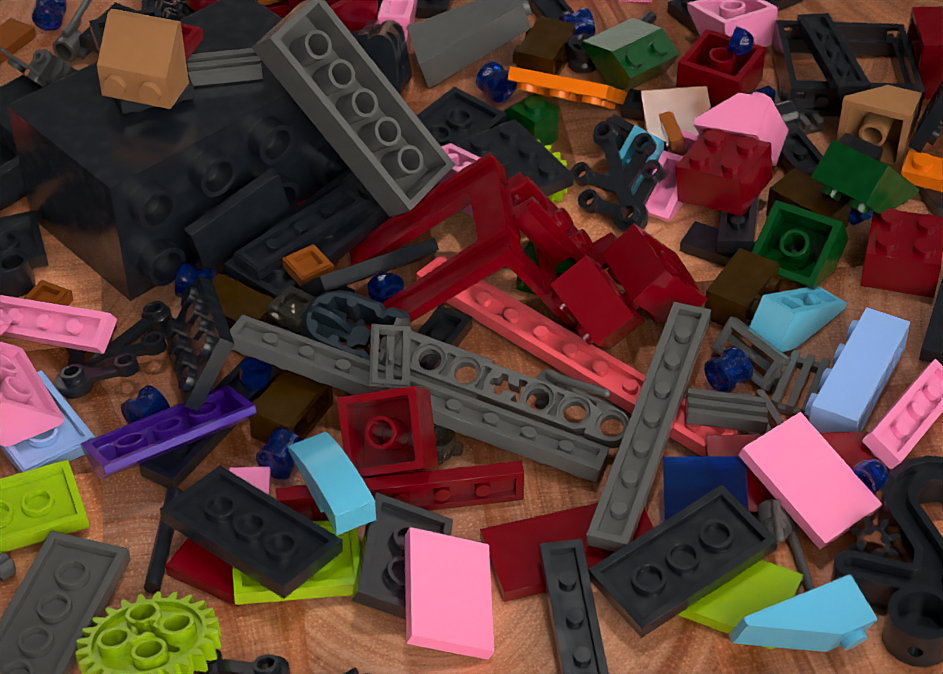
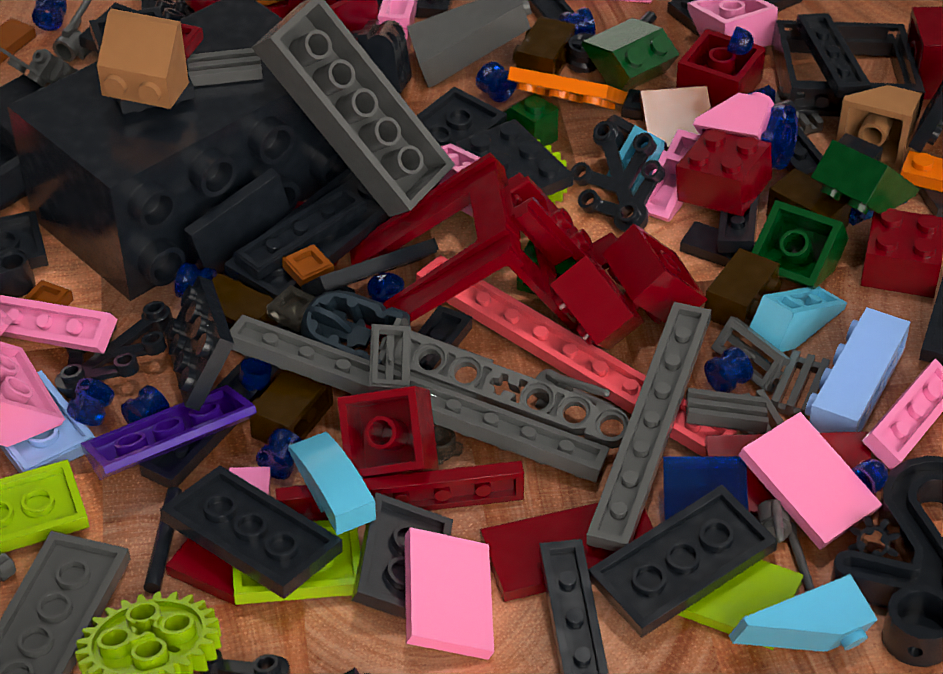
dark orange tile [659,111,687,156] -> none
none -> clear blue wheel [66,378,115,426]
none -> clear blue wheel [761,104,798,170]

